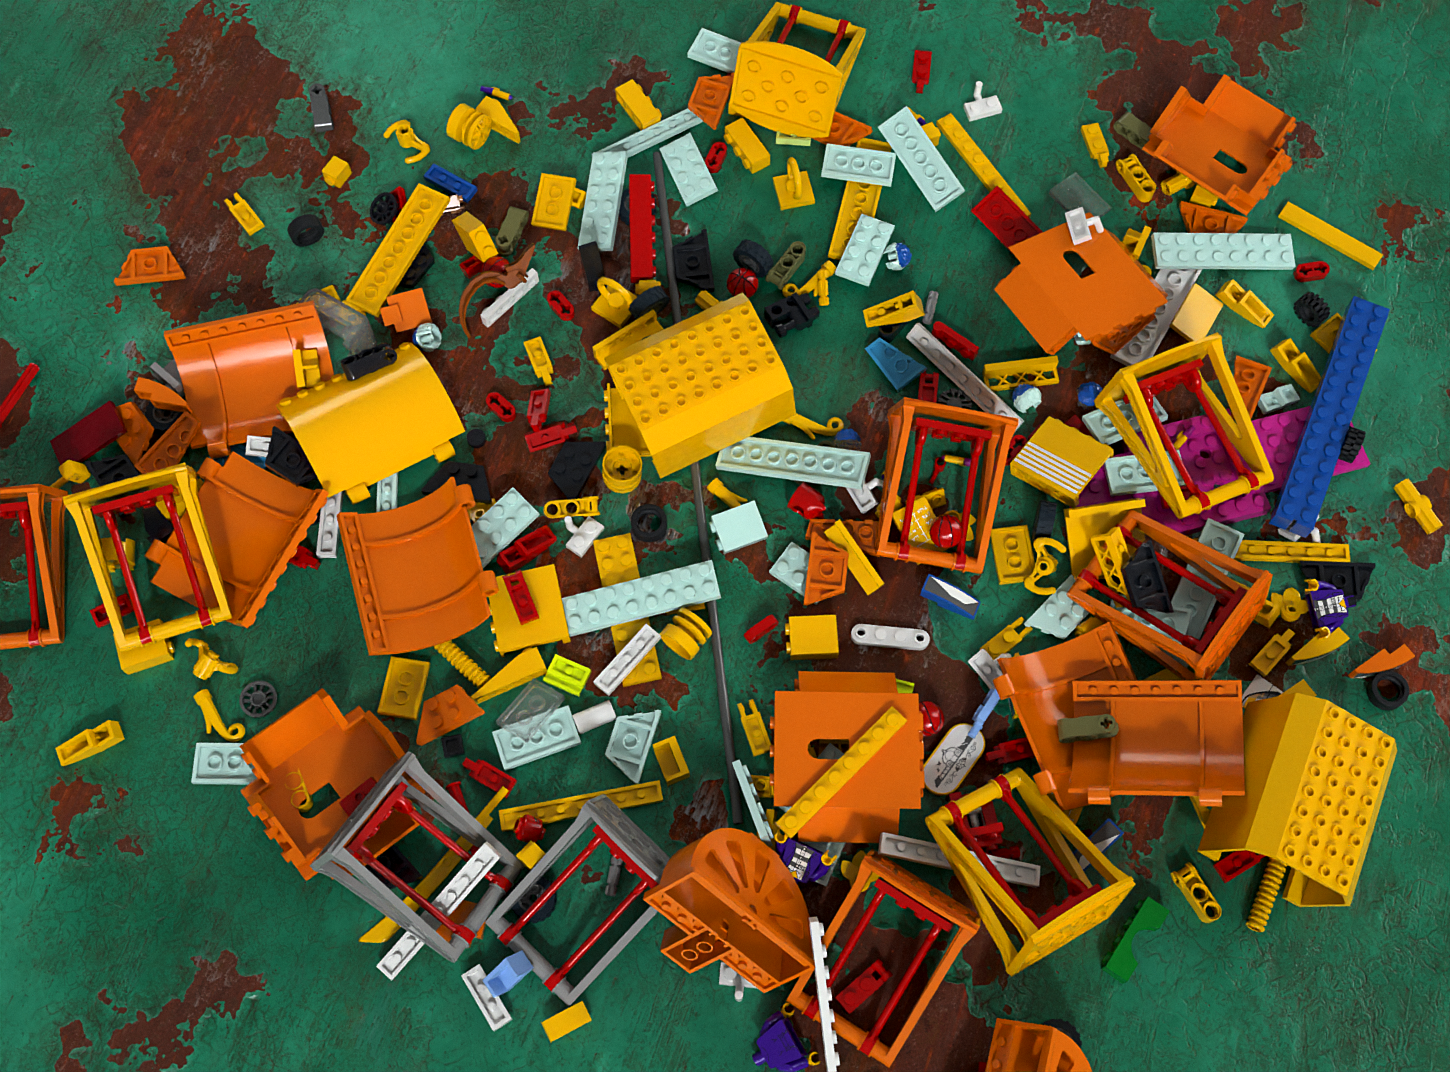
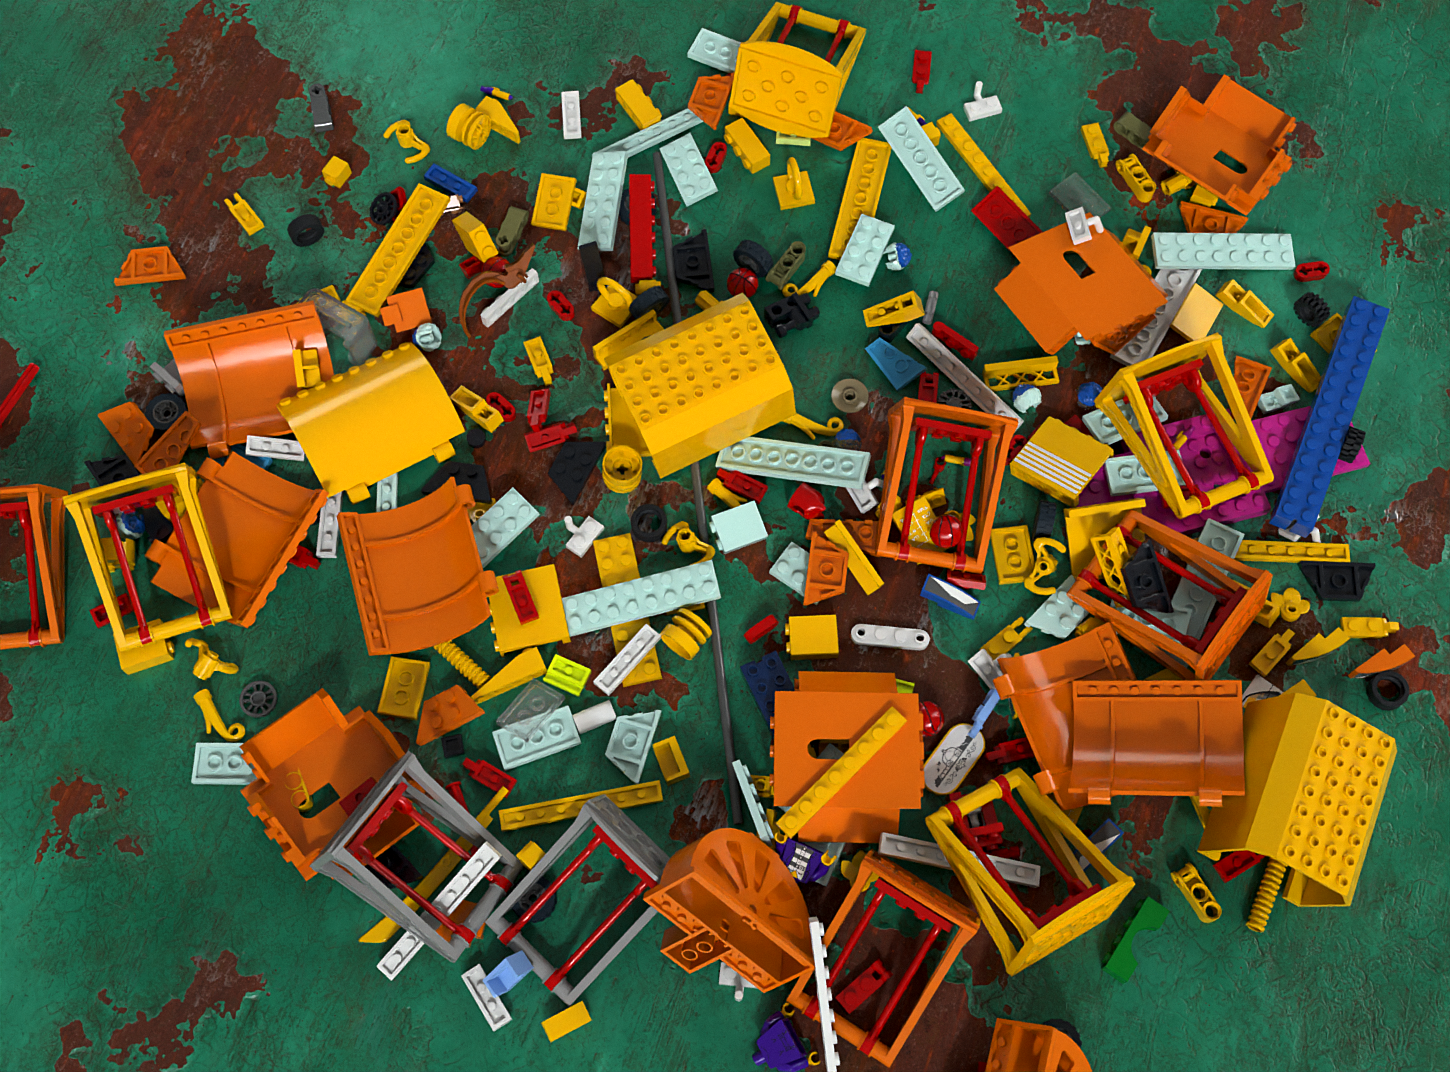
yellow piece [49,460,91,489] -> none
dark red tile [50,401,128,465] -> none
yellow slope [55,720,125,766] -> none
orange slope [134,377,193,414] -> none
black wing [265,426,317,487] -> none
black piece [341,343,397,381] -> none
red slope [496,525,557,574] -> none
red head [513,814,546,843] -> none
yellow piece [544,496,600,518] -> none
light grey axle [605,856,623,897] -> none
yellow hinge [737,699,771,757] -> none
yellow axle [817,270,829,306] -> none
light aqua plate [821,143,896,187] -> none
olive piece [1057,714,1119,743] -> none
yellow tile [1278,201,1383,270] -> none
torso [1304,579,1357,640] -> none
yellow piece [1393,478,1443,535] -> none
none -> blue piece [116,511,145,540]
none -> yellow slope [449,385,504,433]
none -> white plate [561,91,582,139]
none -> yellow piece [662,521,715,565]
none -> red hinge [716,468,768,504]
none -> dark blue piece [740,651,794,740]
none -> dark tan dish [831,379,869,413]
none -> red plate [946,569,986,590]
none -> yellow hinge [1340,617,1399,639]

